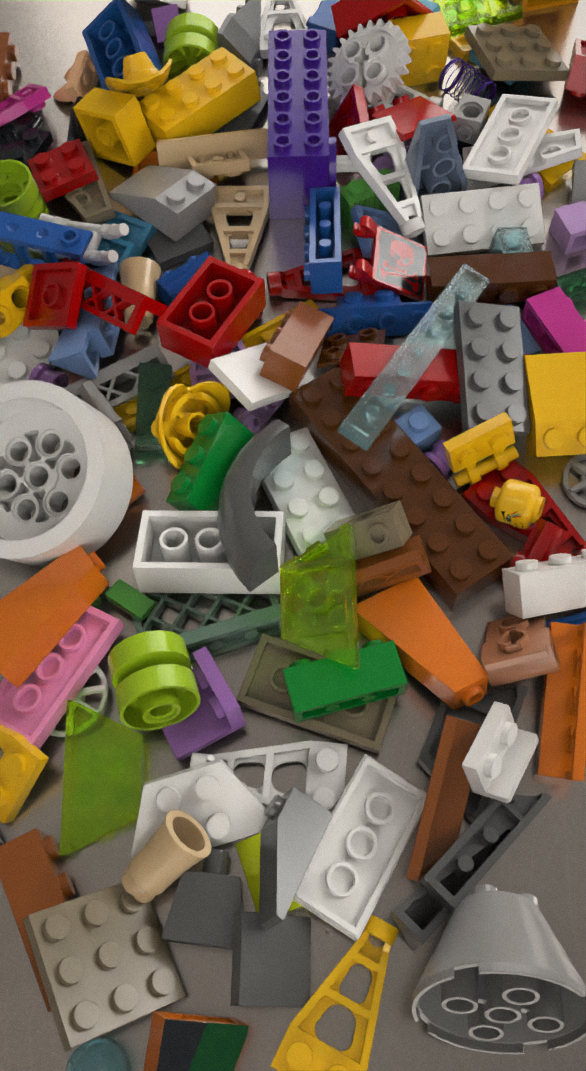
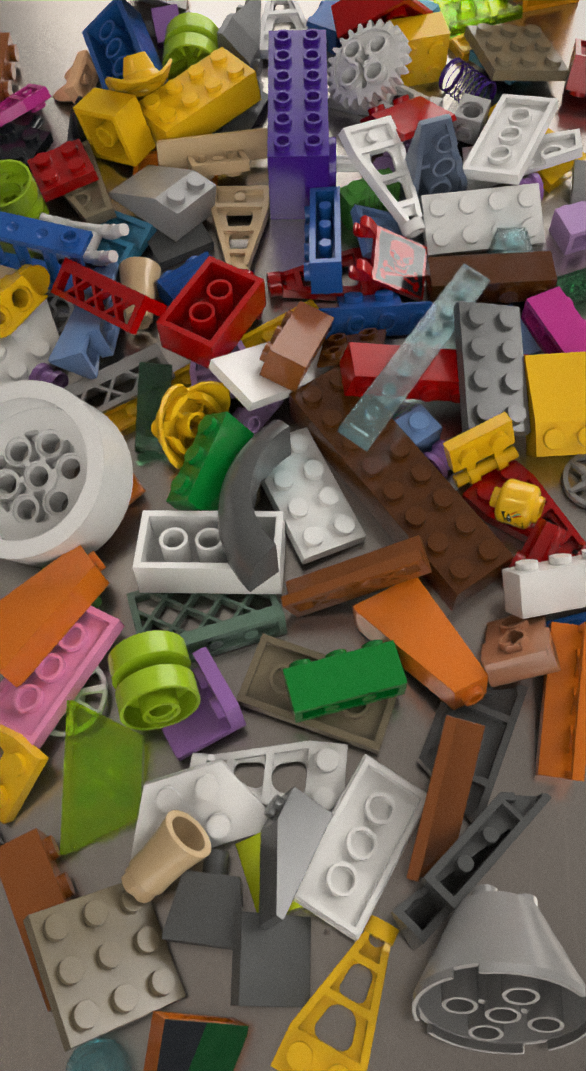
red plate [23,262,87,330] -> none
light grey piece [77,380,135,452] -> none
bright green piece [105,578,156,622] -> none
clear neon green wing [280,523,360,669] -> none
dark tan brick [324,500,412,566] -> none
red plate [329,84,369,155] -> none
white bracket [462,701,539,803] -> none

